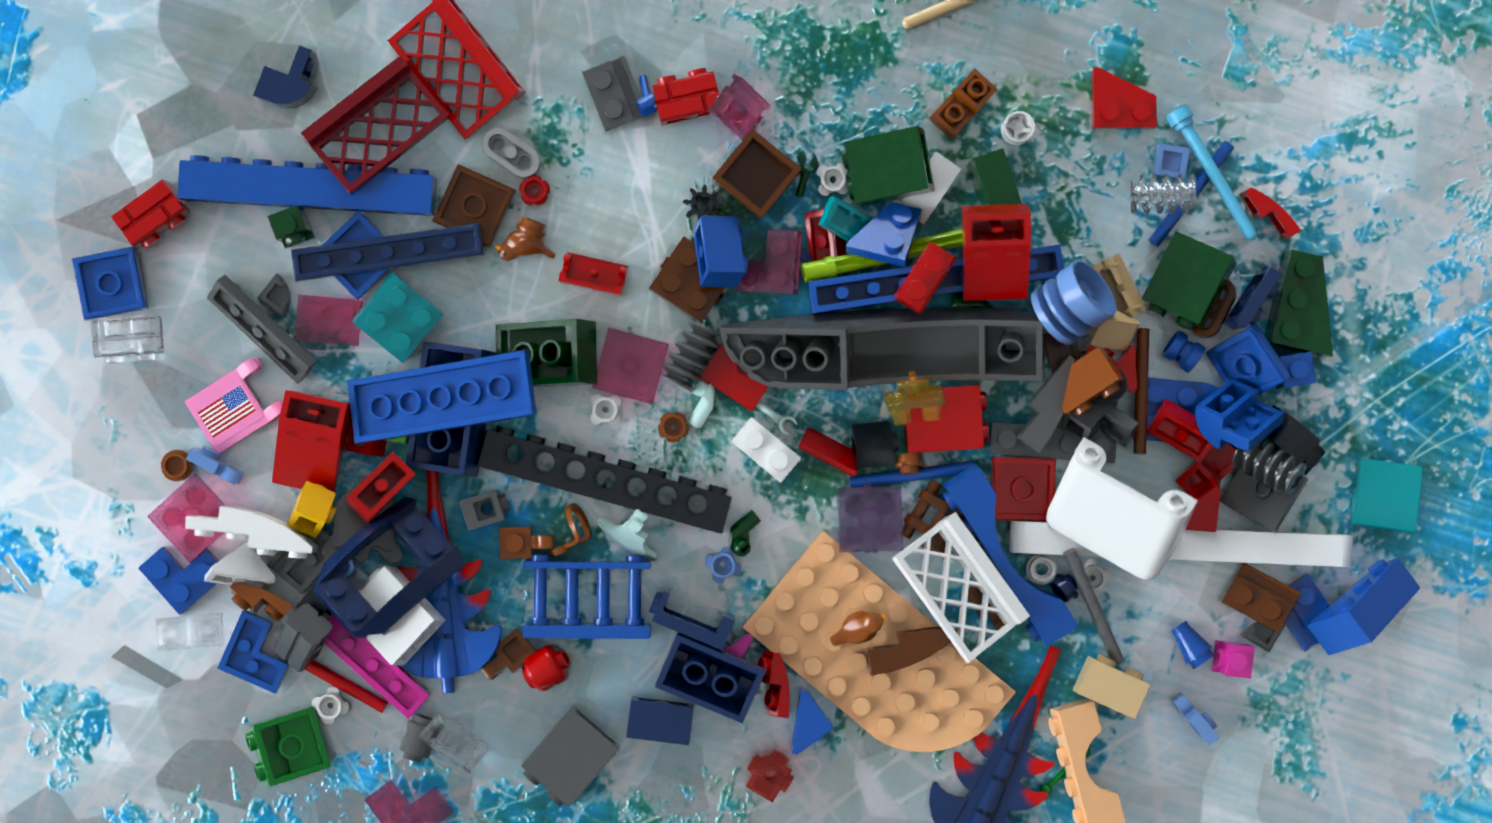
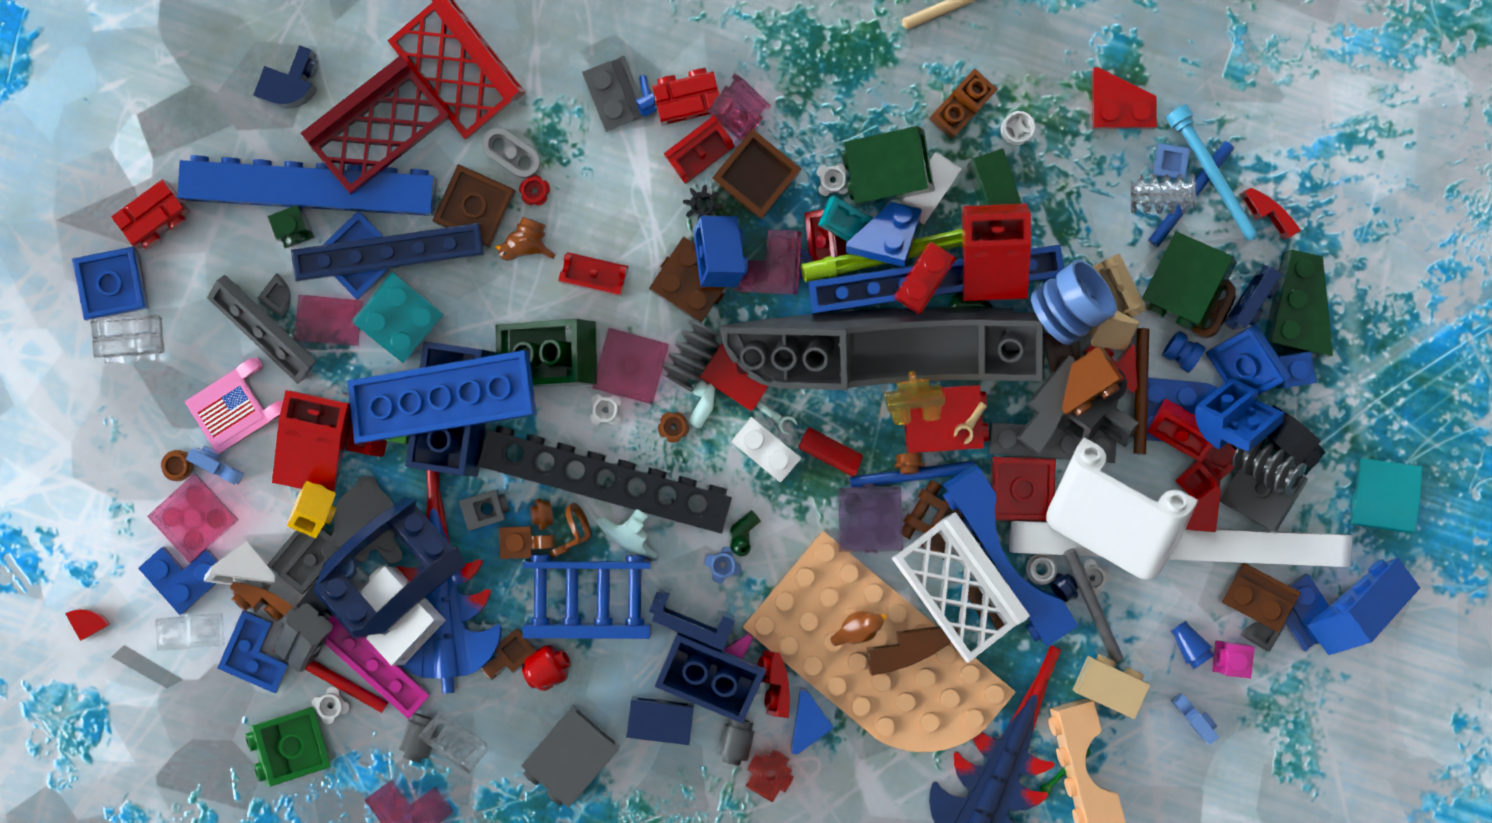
white slope [185,505,318,559] -> none
red brick [345,452,415,524] -> none
dark green hand [796,151,819,197] -> none
black brick [851,421,899,469] -> none
none -> red tile [65,609,111,641]
none -> dark orange plate [530,499,553,530]
none -> red hinge [663,115,735,184]
none -> dark grey brick [717,718,755,765]
none -> tan hand [954,402,987,444]

